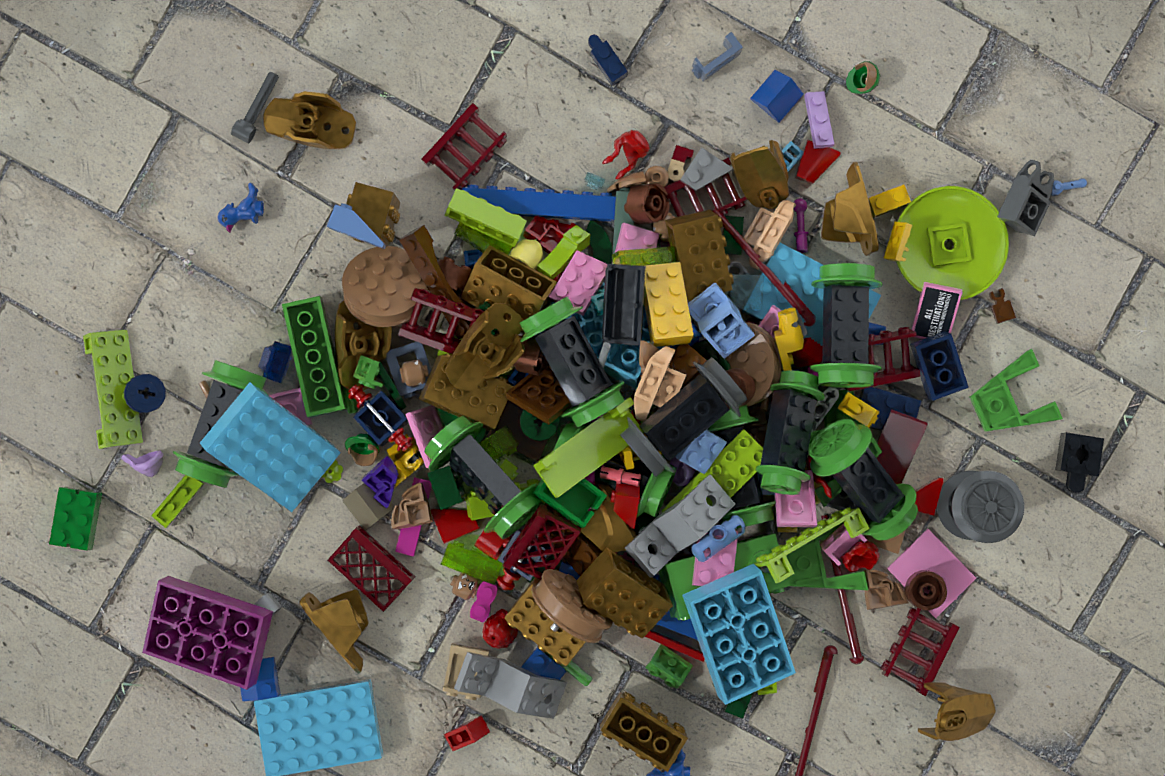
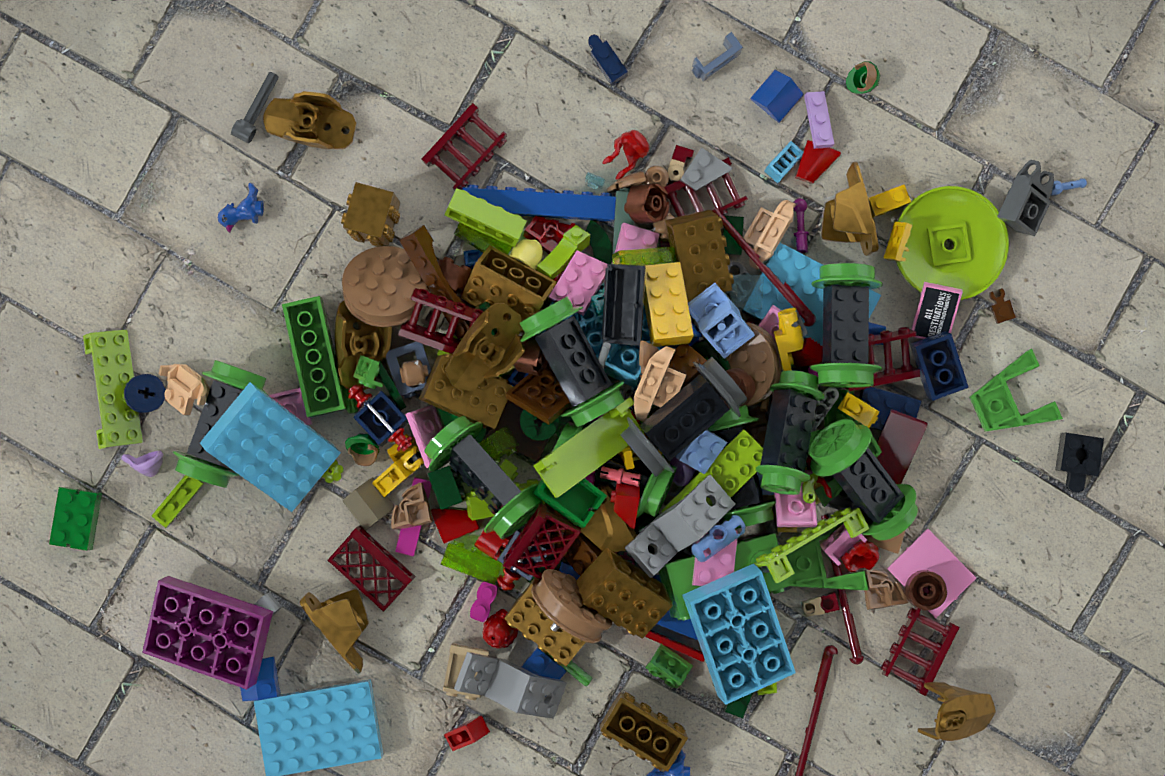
clear blue slope [258,341,292,384] -> none
medium blue slope [327,203,386,249] -> none
dark purple slope [361,456,398,508] -> none
medium nougat head [450,572,480,600] -> none
pearl gold piece [730,140,789,209] -> none
red slope [915,477,944,516] -> none
dark grey brick [937,471,1024,543] -> none
none -> light nougat plate [158,364,207,415]
none -> leg [801,591,840,617]
none -> lime arm [802,473,818,503]

